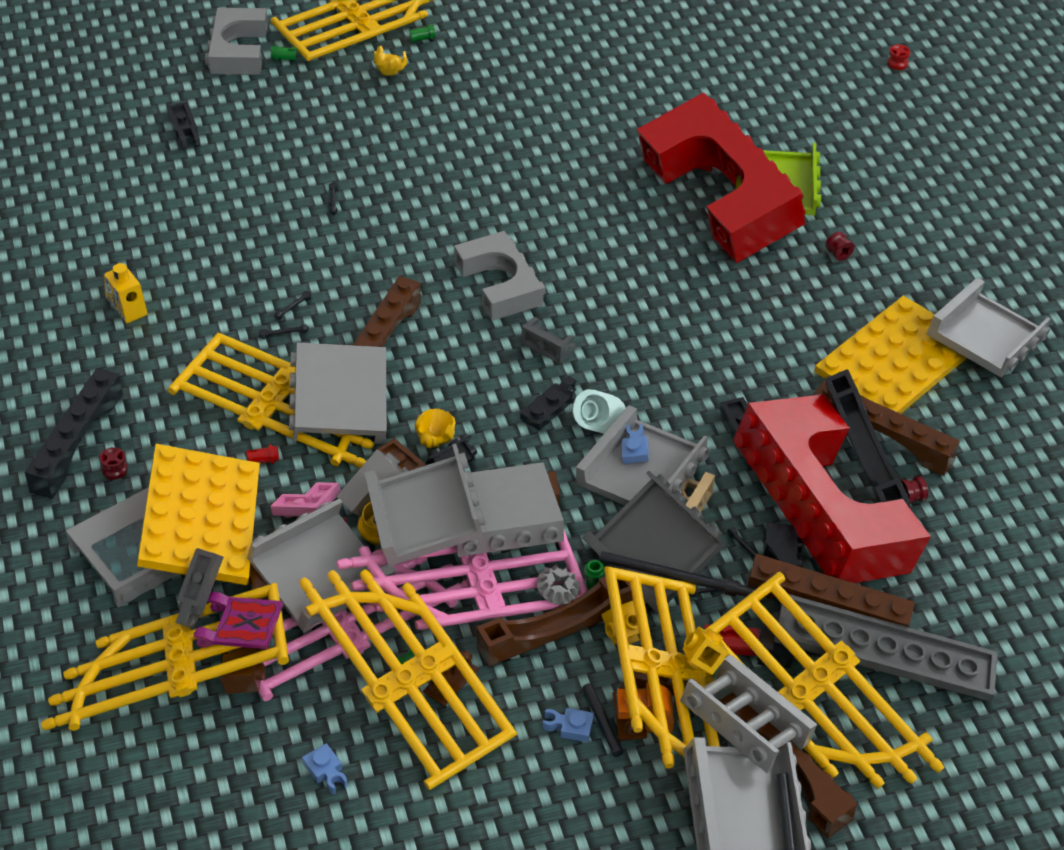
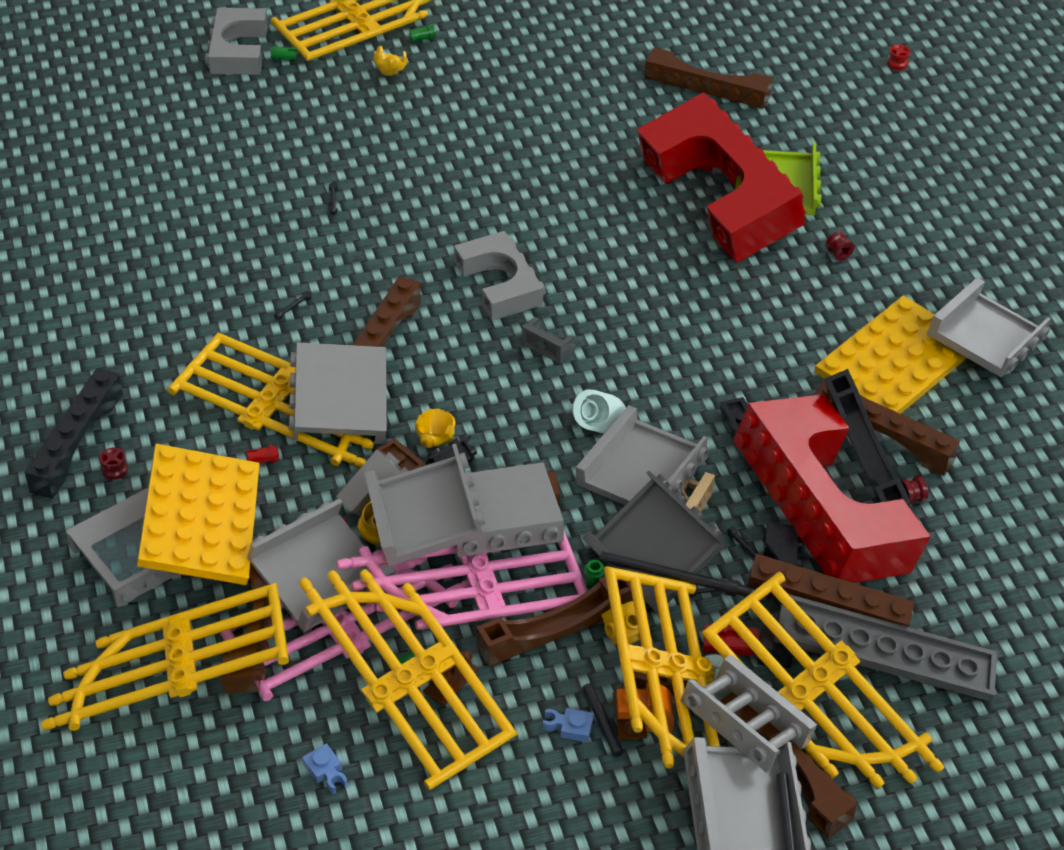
yellow torso [104,263,148,324] -> none
black hinge [166,102,200,149] -> none
dark grey hinge [176,548,224,629] -> none
magenta flag [194,592,283,649] -> none
black hinge [259,324,309,339] -> none
bright pink plate [270,482,341,518] -> none
black hinge [520,376,577,430] -> none
light grey gear [537,565,580,604] -> none
medium blue plate [622,423,649,464] -> none
yellow brick [683,626,729,675] -> none
none -> reddish brown arch [645,47,773,109]

